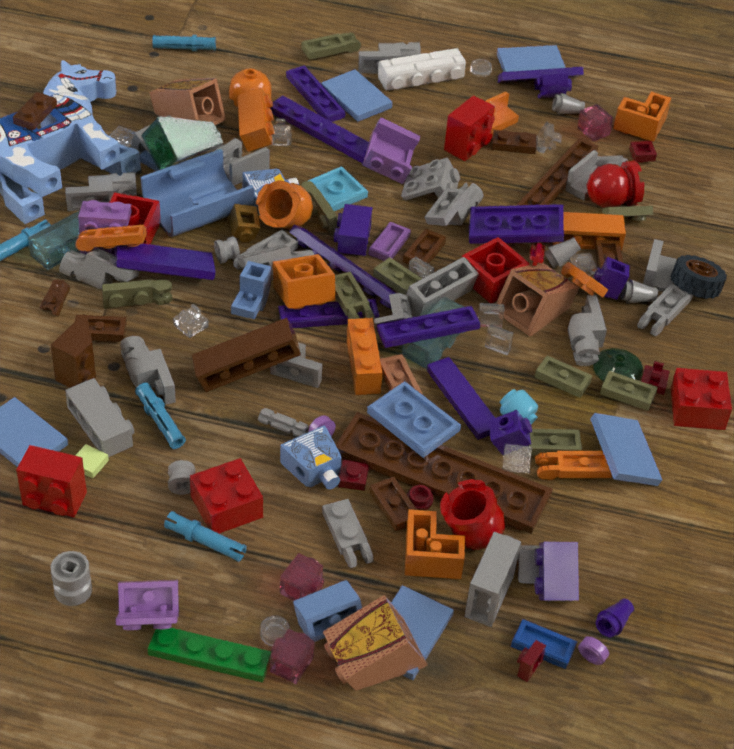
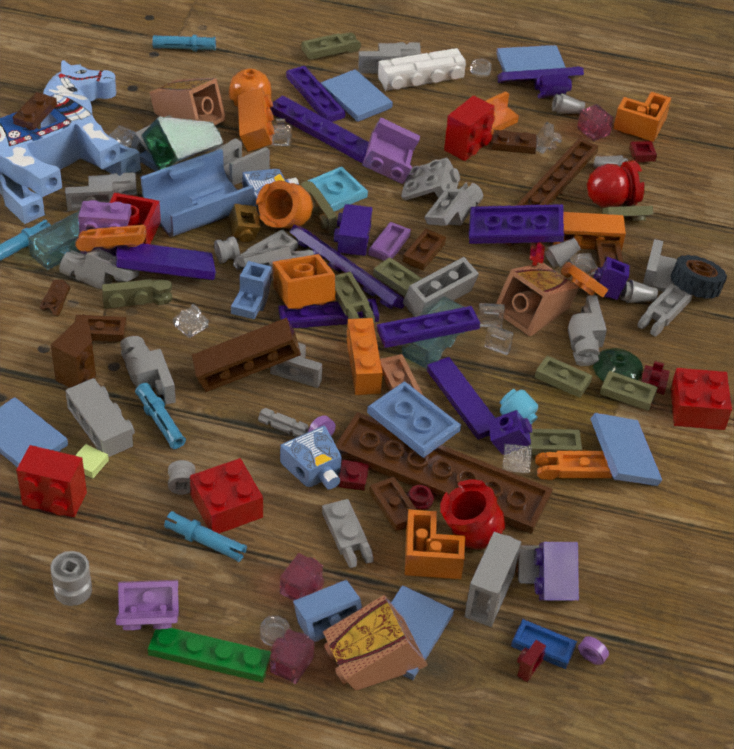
light grey panel [374,293,412,324] -> none
clear plate [409,256,434,279] -> none
red brick [462,237,530,304] -> none
light grey panel [565,150,598,201] -> none
dark purple cone [596,598,634,637] -> none

